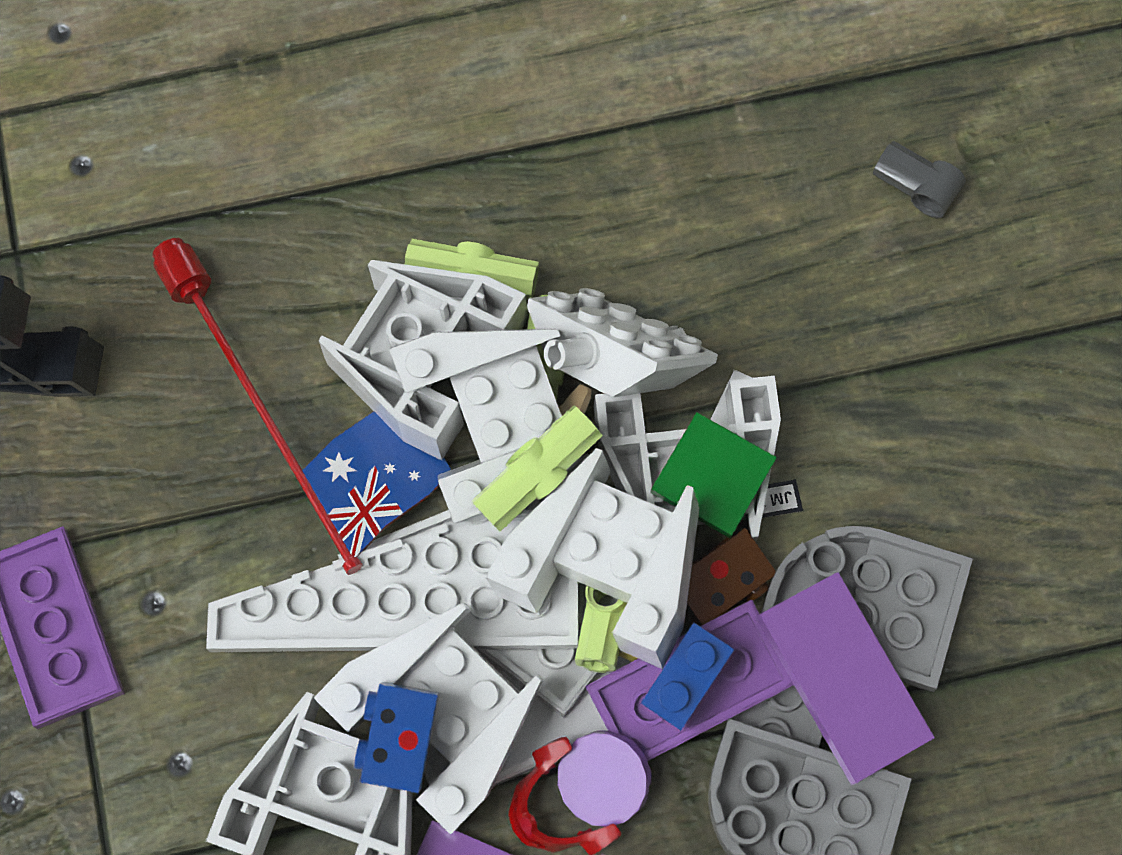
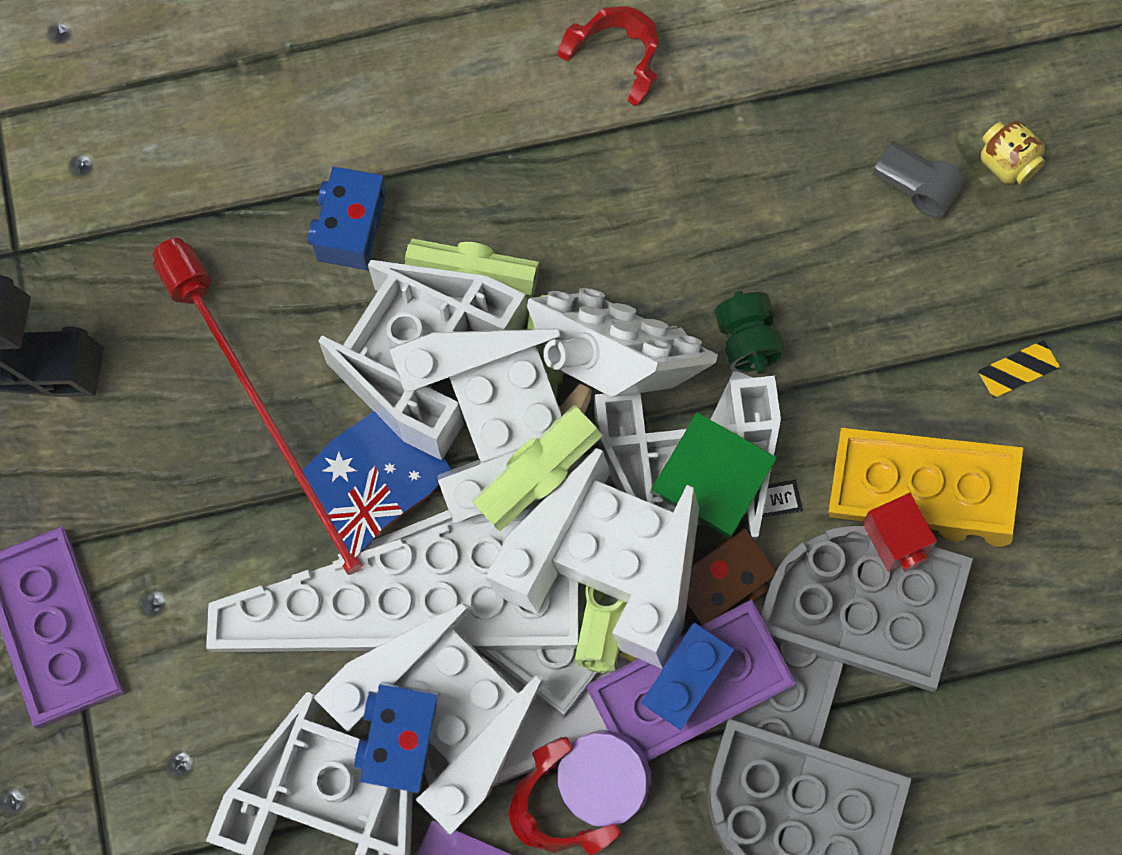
medium lavender tile [756,572,935,785] -> none
none -> blue brick [308,166,387,270]
none -> red helmet [558,6,659,106]
none -> dark green wheel [714,291,786,374]
none -> yellow hinge [828,428,1023,547]
none -> red brick [862,492,937,572]
none -> sticker [978,340,1060,398]
none -> light yellow head [981,121,1046,185]

